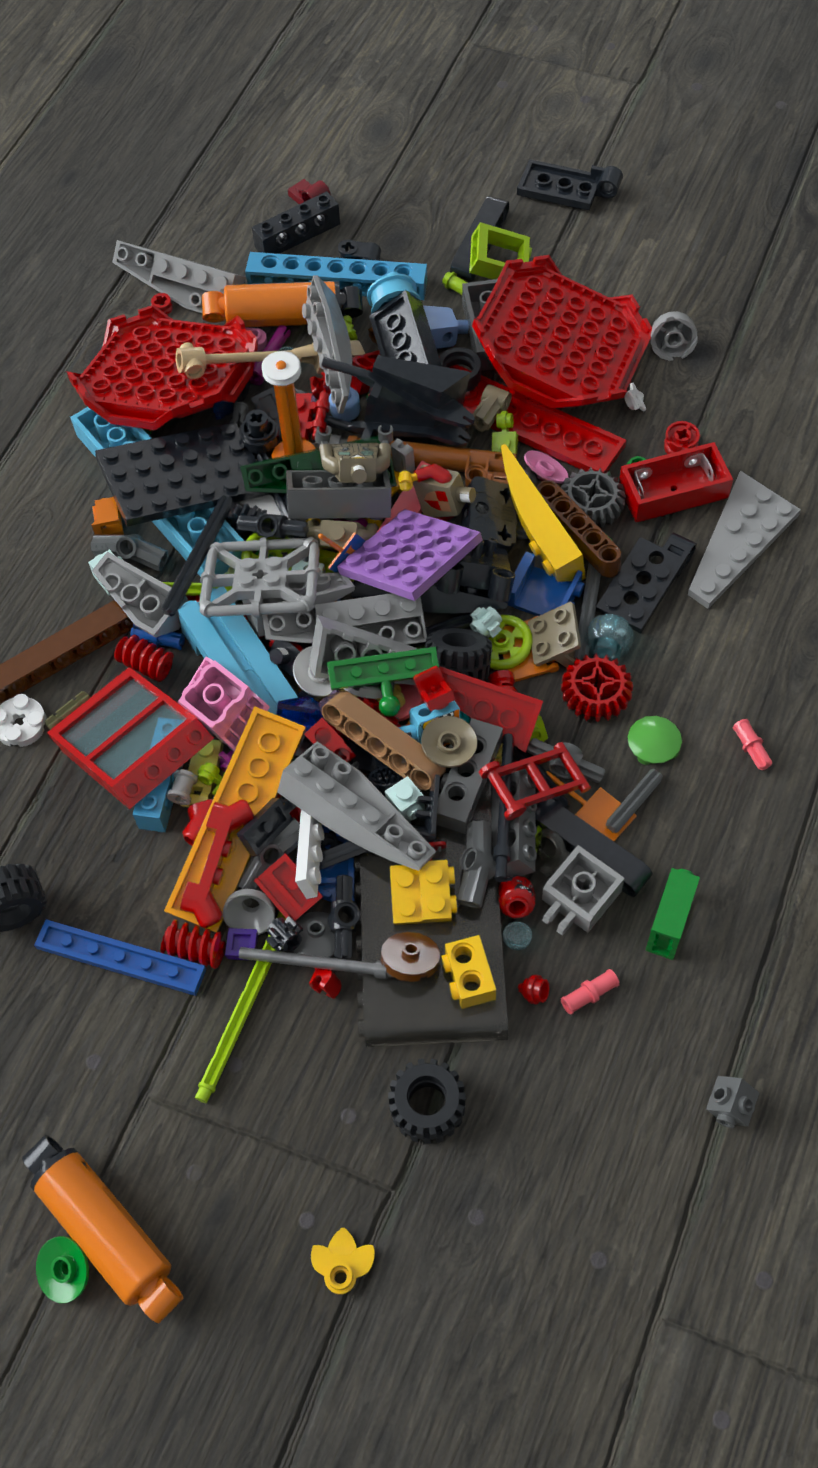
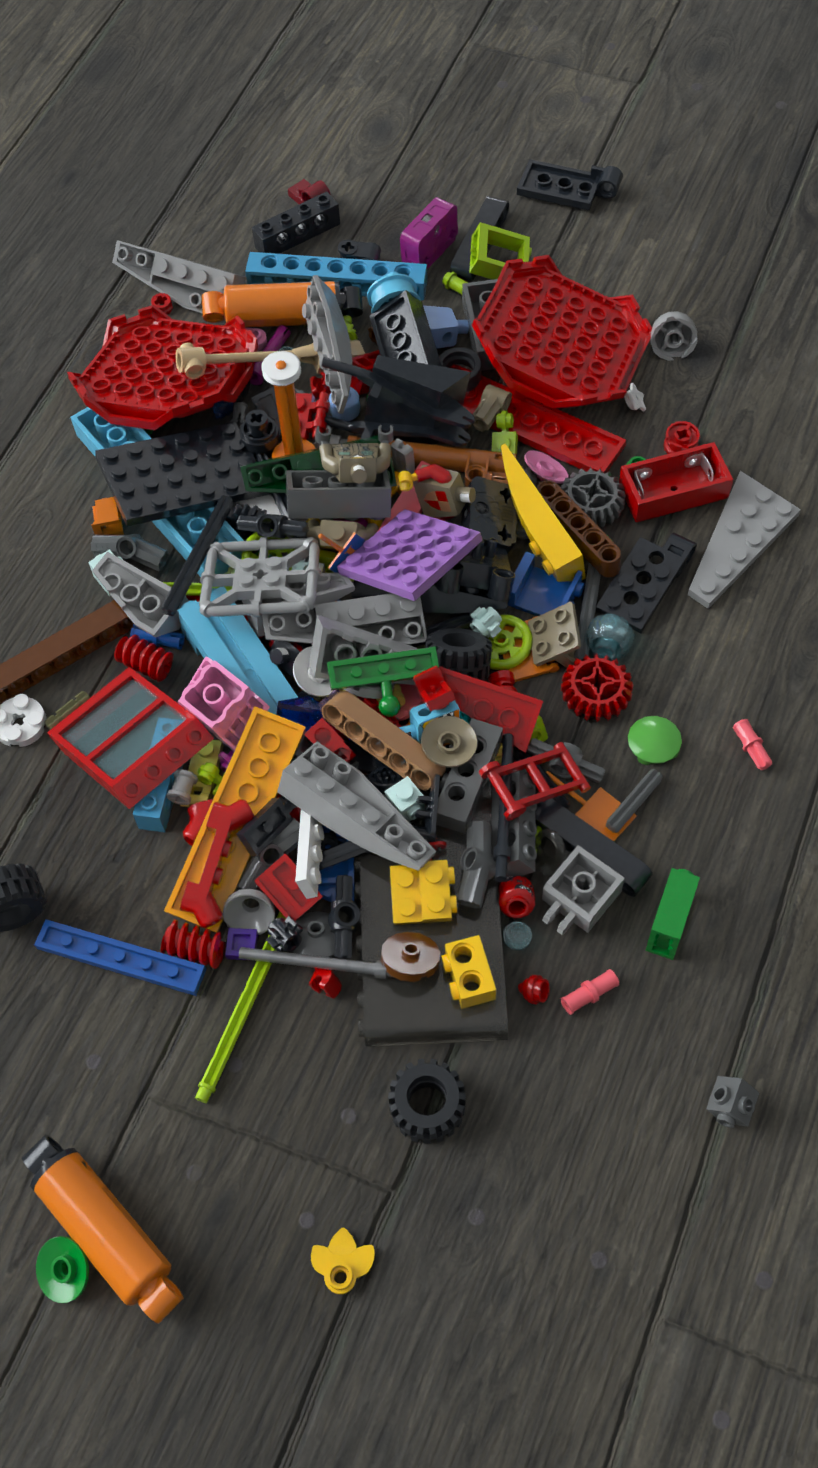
none -> magenta axle [400,197,458,270]

